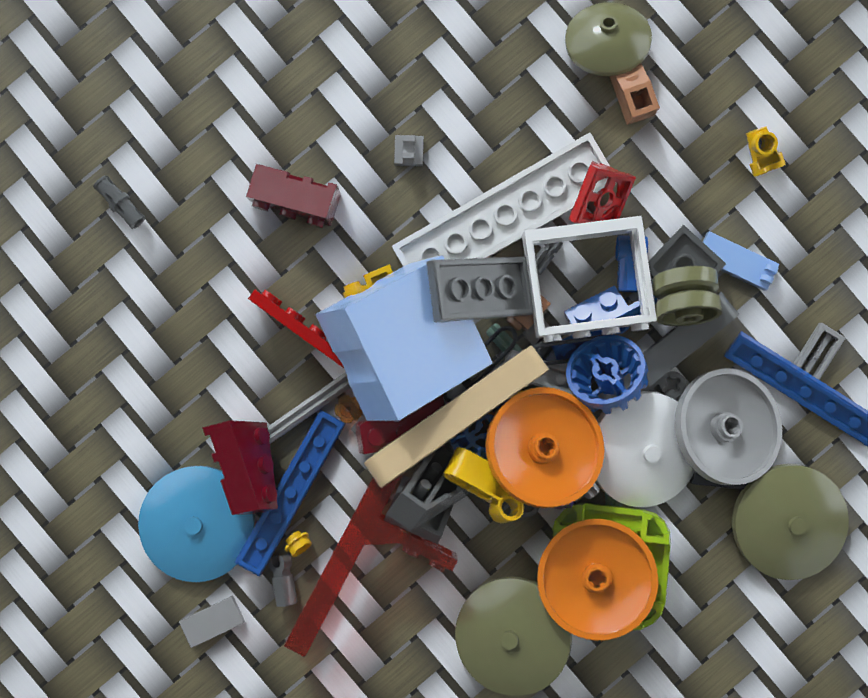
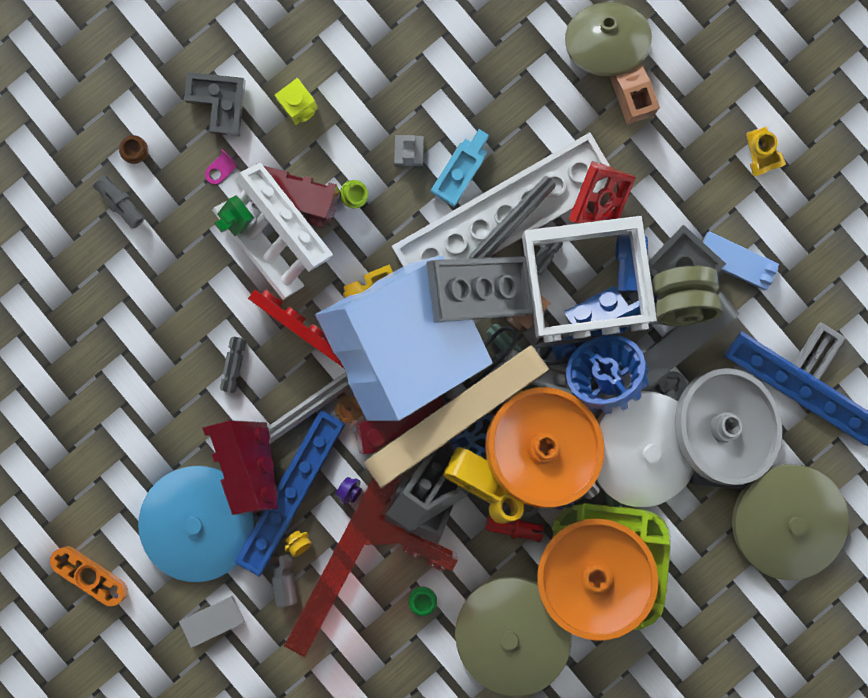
none -> orange beam [50,546,128,606]
none -> reddish brown plate [119,135,149,164]
none -> dark grey plate [184,72,245,137]
none -> dark pink piece [205,149,238,184]
none -> white fence [212,163,333,300]
none -> green tile [214,195,255,237]
none -> dark grey axle [220,337,246,393]
none -> neon yellow brick [275,78,318,125]
none -> dark purple plate [336,477,362,505]
none -> lime plate [340,180,368,209]
none -> green plate [408,586,437,616]
none -> medium azure hinge [430,129,489,207]
none -> dark grey axle [469,176,556,258]
none -> red axle [485,514,544,543]

